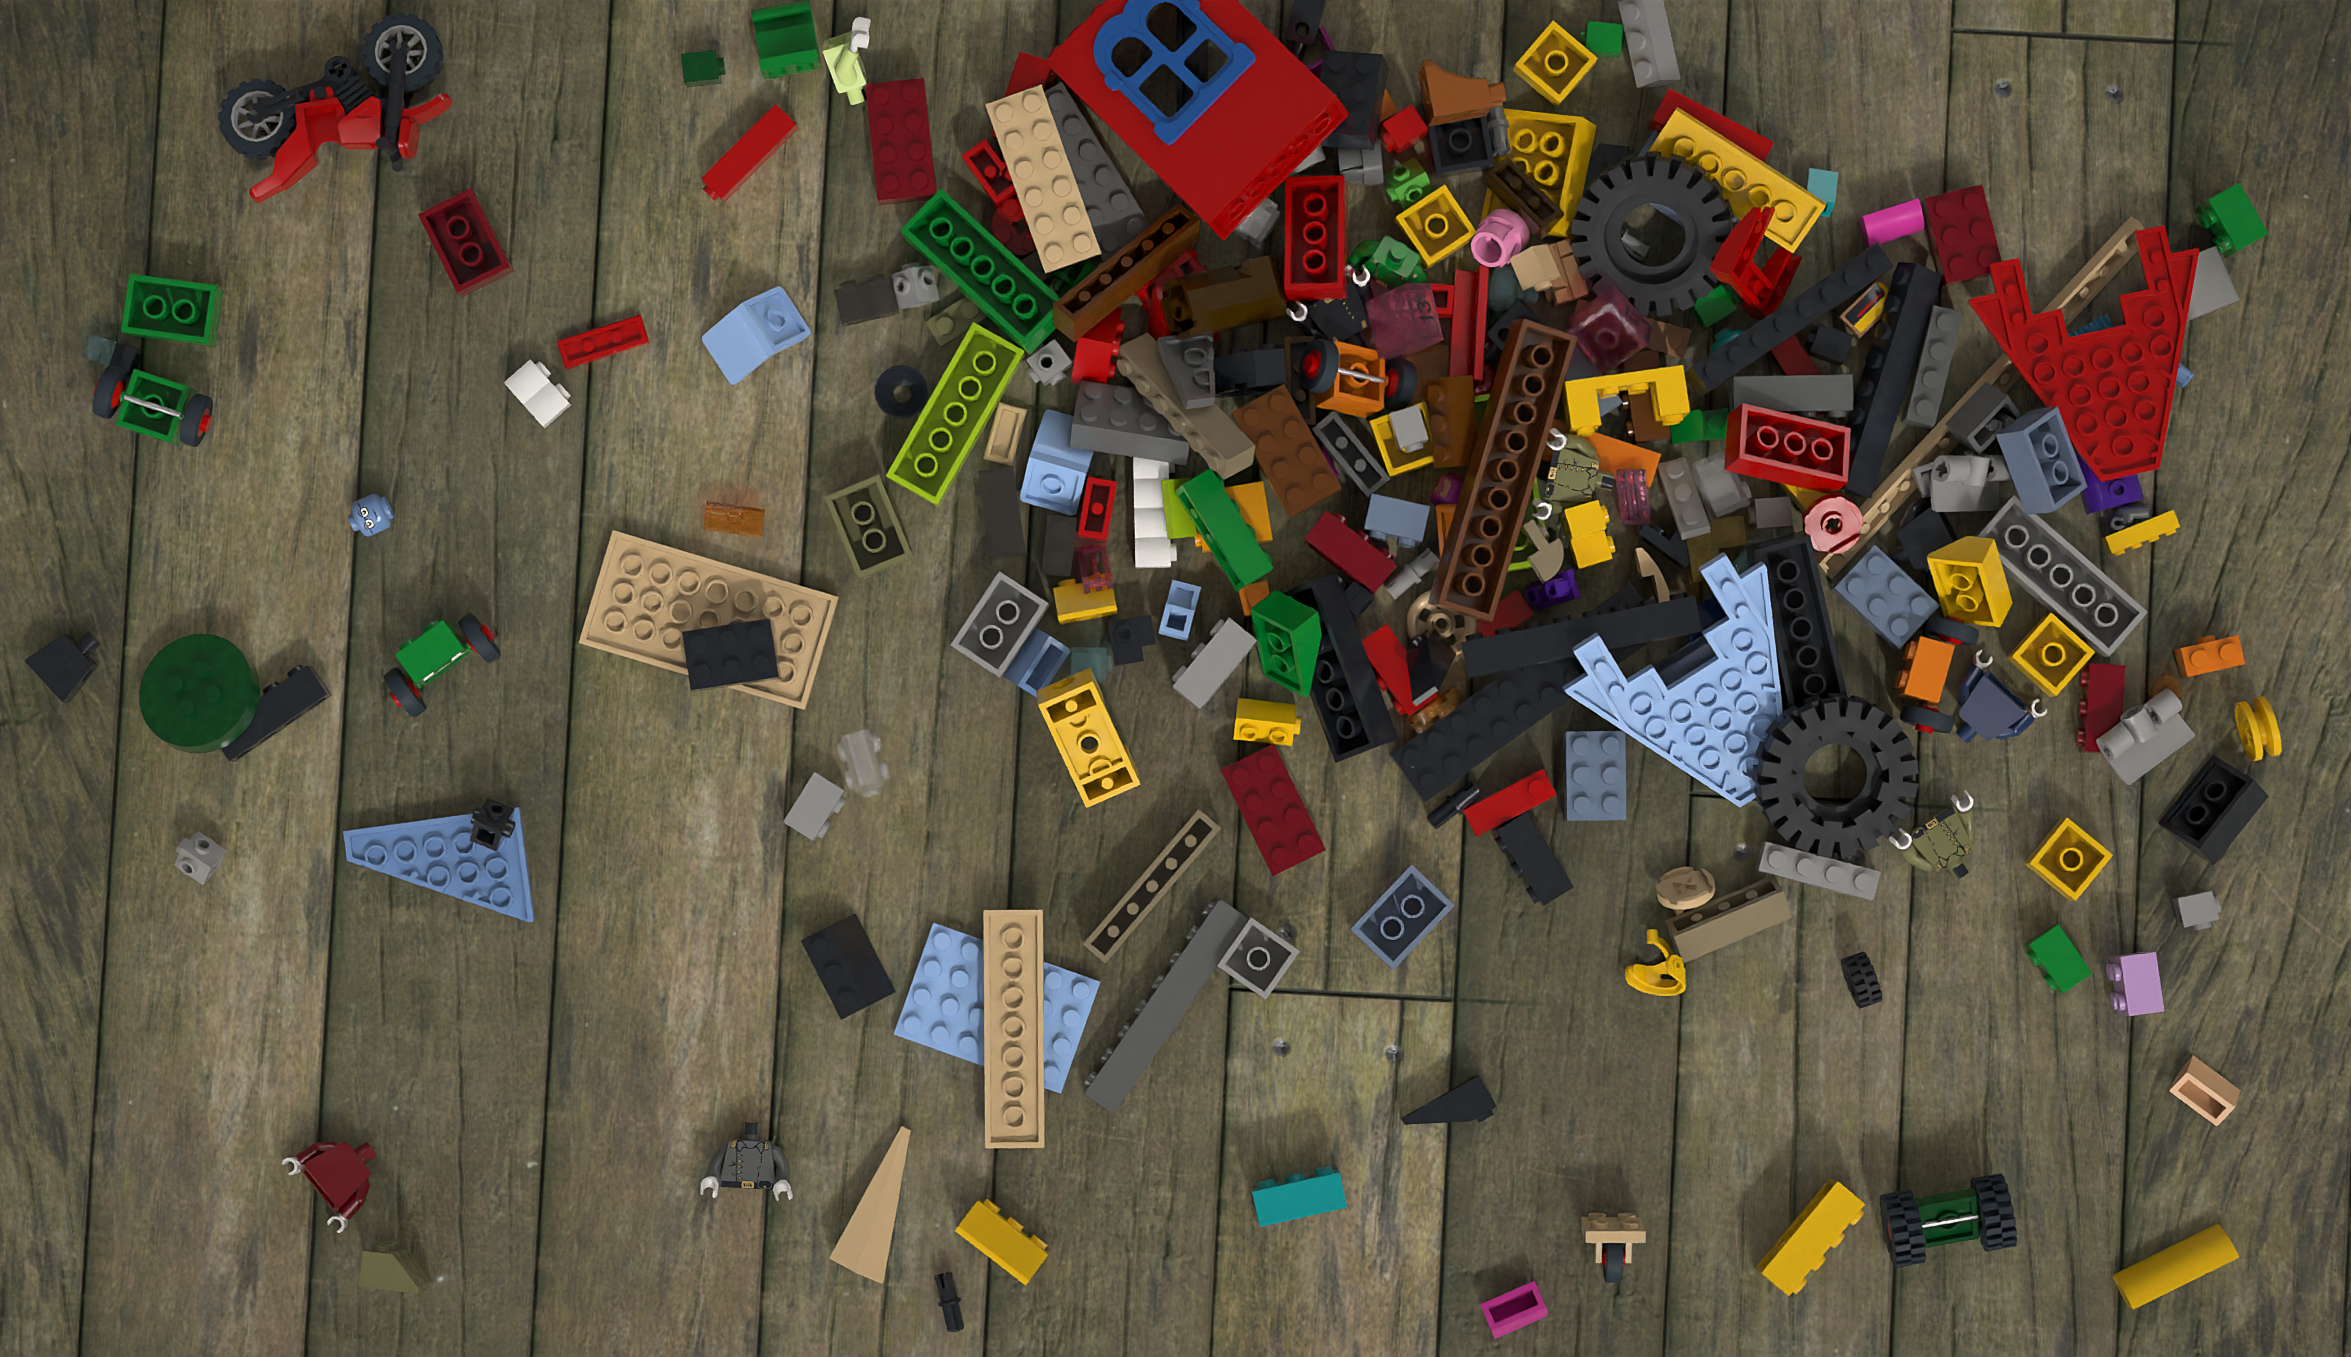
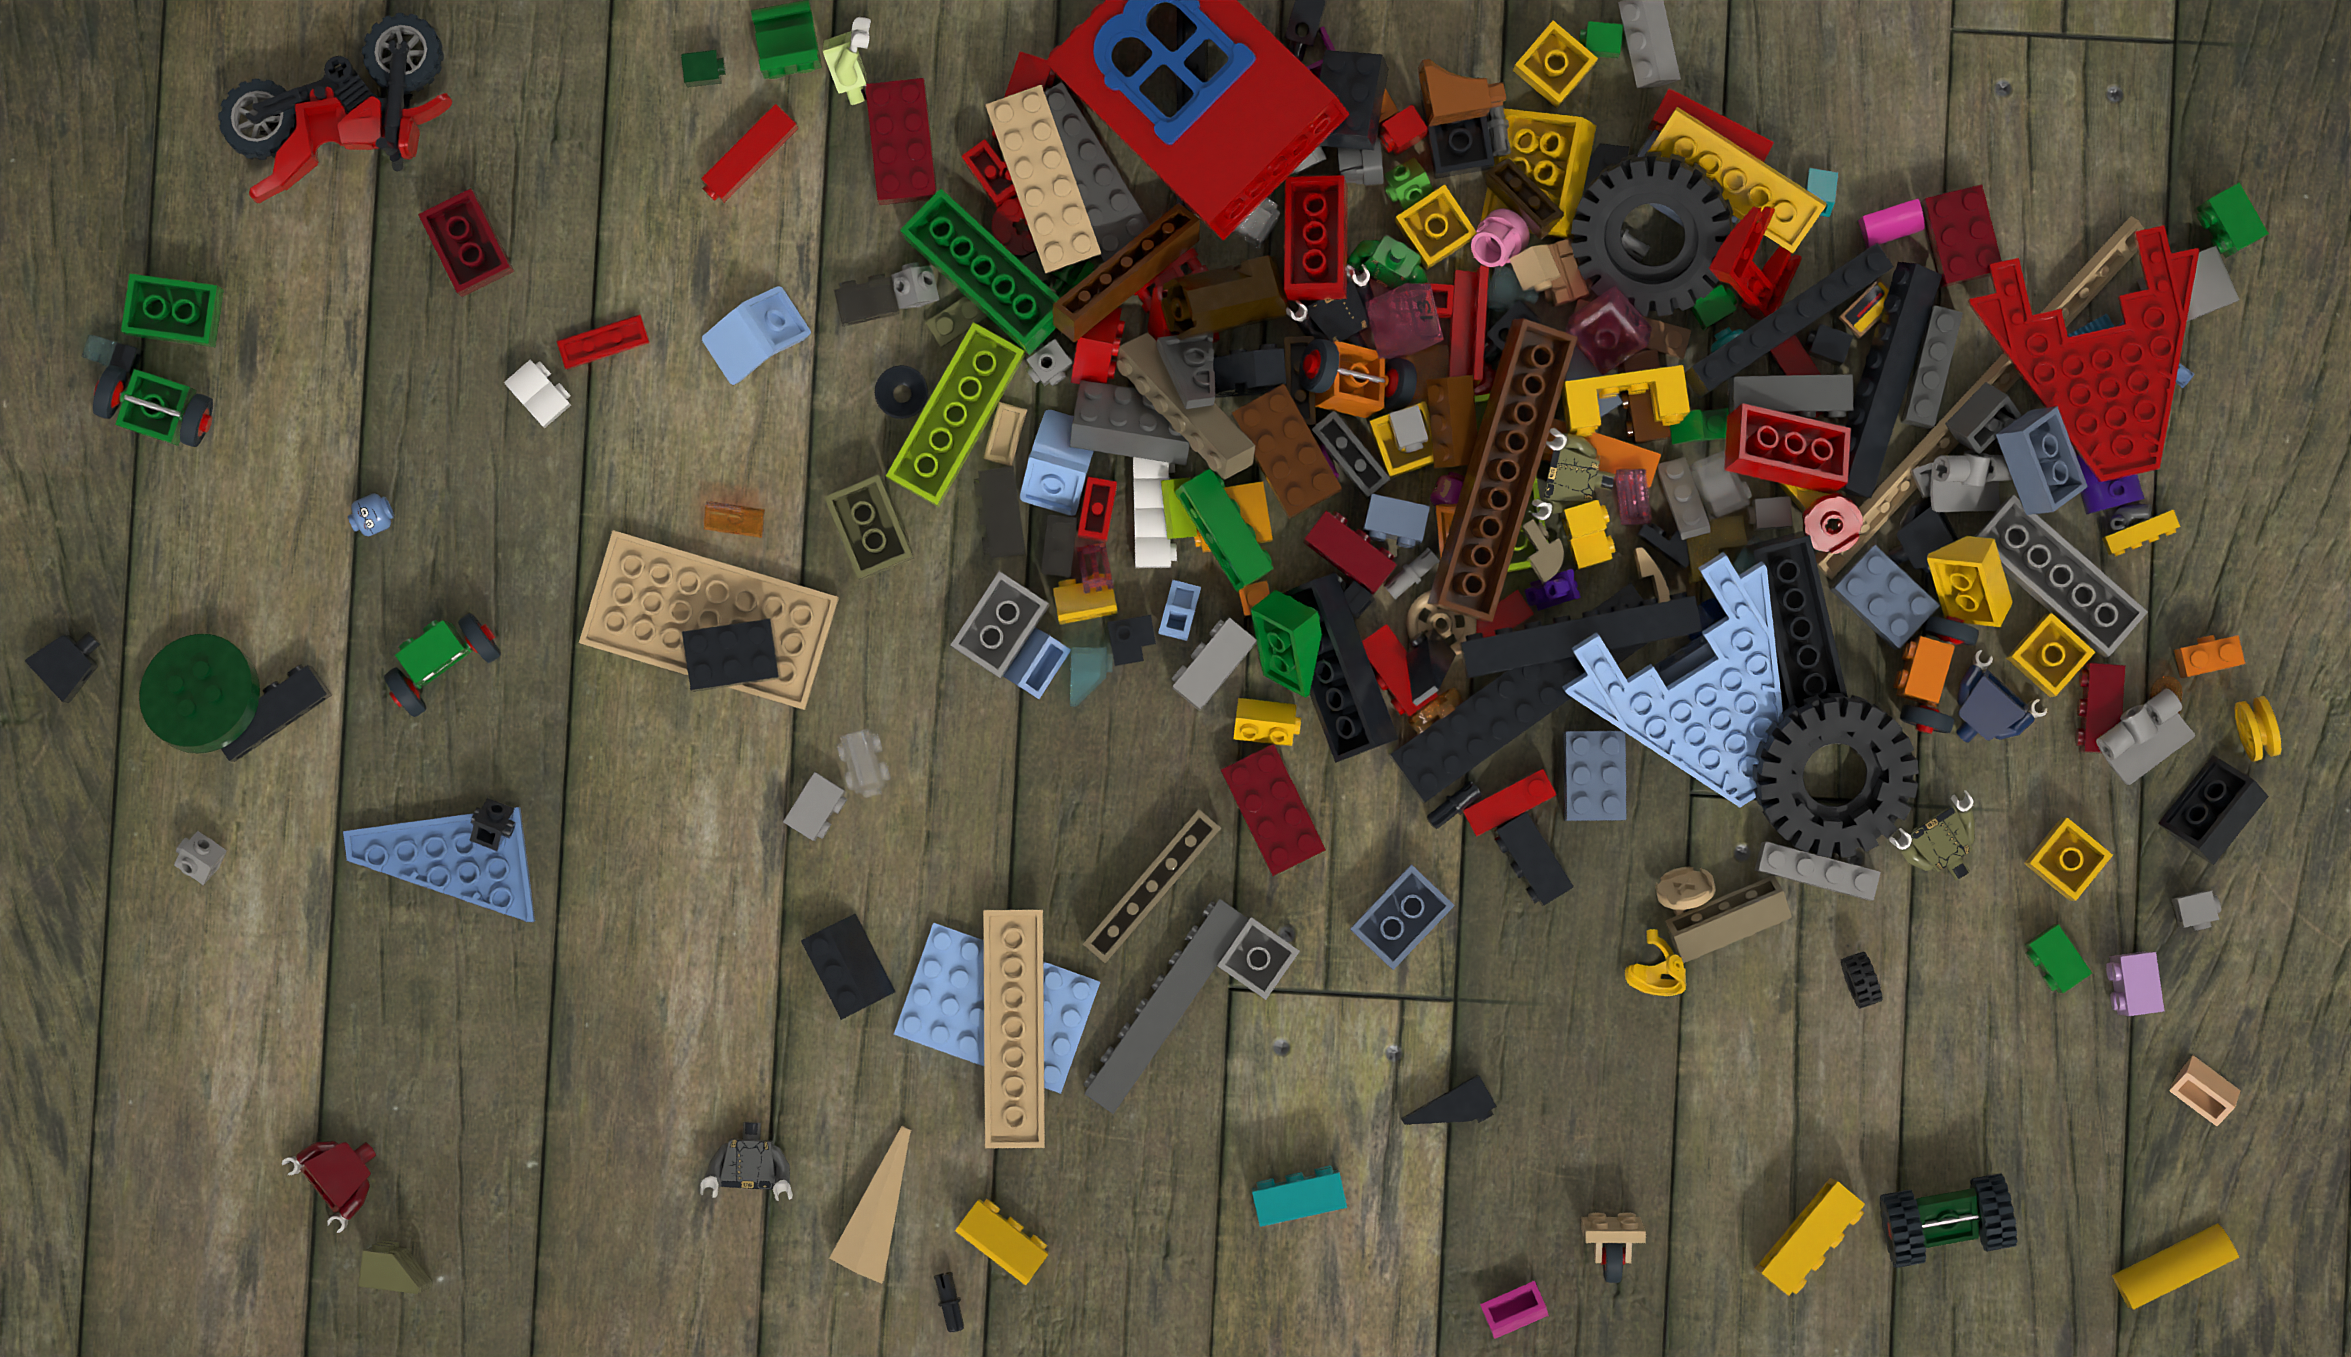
yellow plate [1036,668,1141,808] -> none

